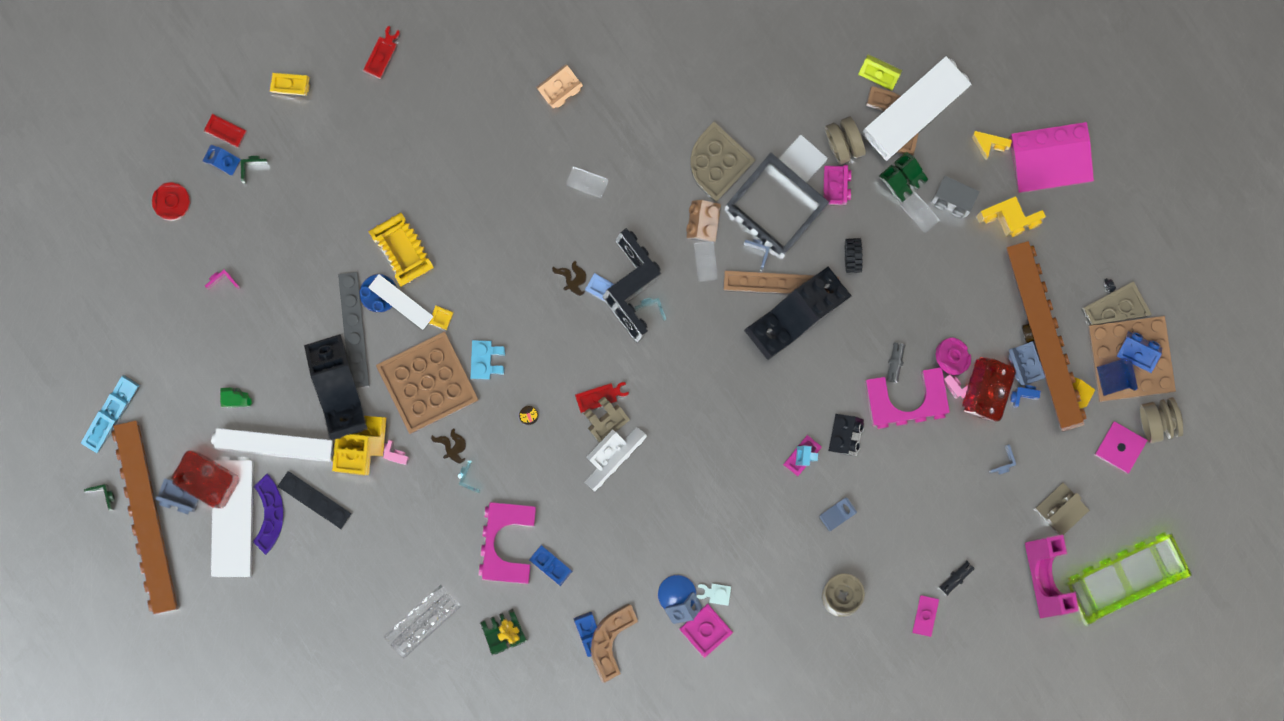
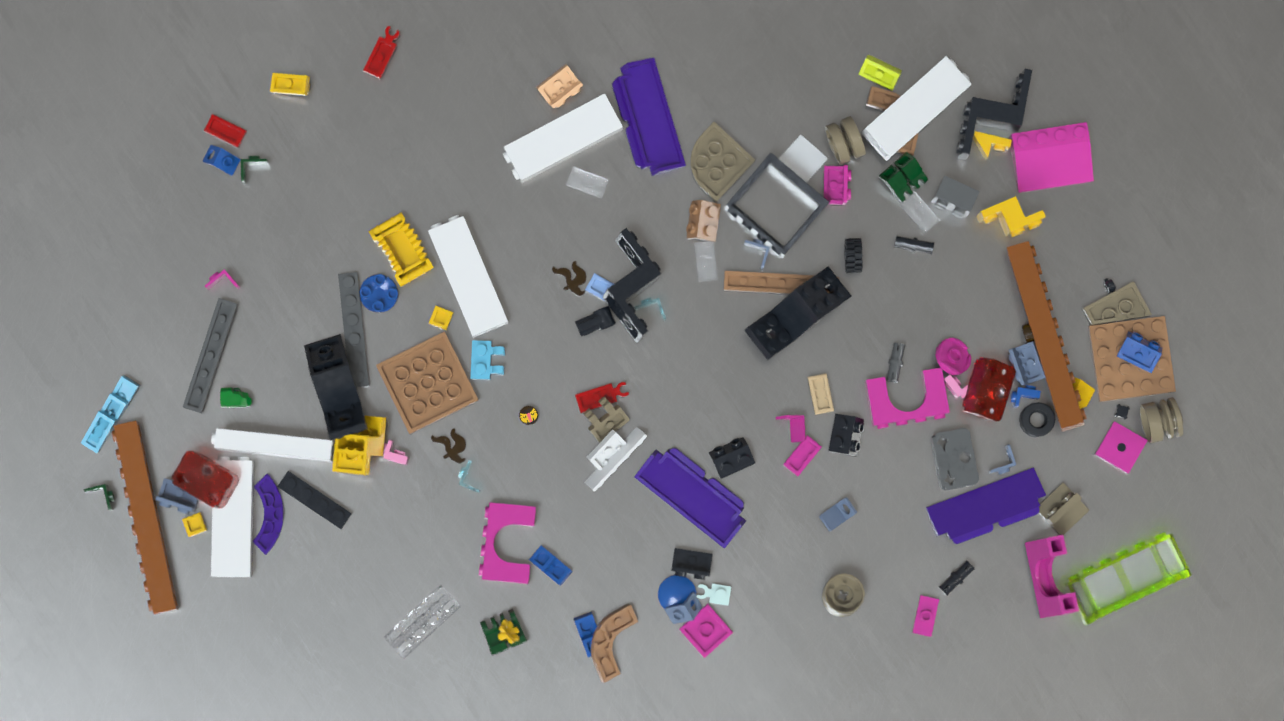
red tile [152,182,191,221] -> none
white sticker [368,274,433,330] -> none
medium azure tile [796,446,818,466] -> none
clear blue piece [1097,358,1138,396] -> none
none -> yellow tile [182,512,207,537]
none -> dark grey plate [183,298,238,414]
none -> white brick [428,215,508,338]
none -> white brick [502,94,623,183]
none -> black piece [575,306,616,337]
none -> dark purple slope [612,57,686,176]
none -> dark purple slope [634,448,746,549]
none -> black bracket [671,548,713,580]
none -> black bracket [709,437,755,479]
none -> dark pink bracket [776,415,806,443]
none -> tan plate [807,373,834,415]
none -> black pin [894,236,934,255]
none -> dark purple slope [926,467,1047,544]
none -> dark grey axle [931,428,979,490]
none -> black bracket [956,69,1032,160]
none -> black tyre [1019,402,1056,438]
none -> black piece [1114,404,1130,420]

